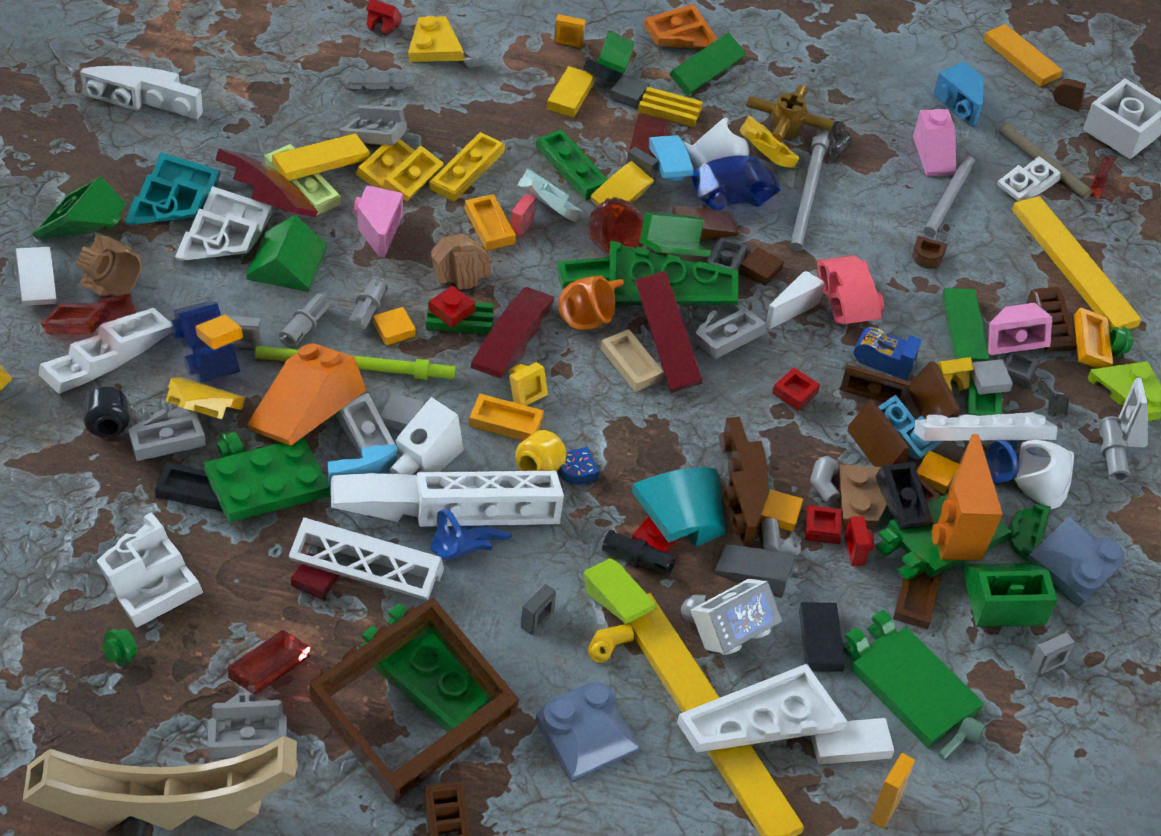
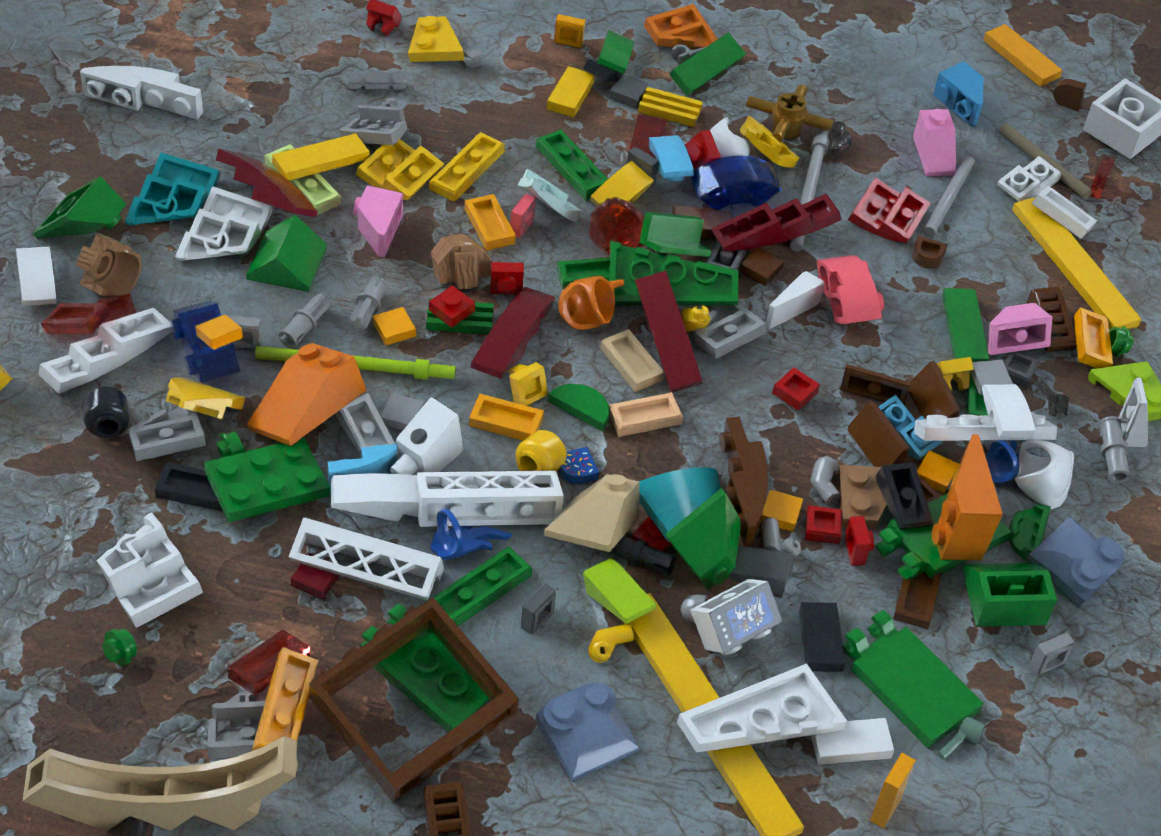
blue leg [854,327,922,381] -> none
none -> light orange tile [252,647,319,751]
none -> green tile [425,546,533,626]
none -> red plate [490,262,524,294]
none -> tan slope [544,474,640,552]
none -> green tile [547,384,609,432]
none -> light nougat tile [609,392,683,437]
none -> green slope [665,488,741,590]
none -> light grey hand [672,44,706,65]
none -> yellow arm [680,305,711,332]
none -> red plate [684,130,721,172]
none -> dark red slope [711,194,841,252]
none -> slope [848,177,931,243]
none -> white slope [982,384,1036,438]
none -> white tile [1032,186,1097,239]

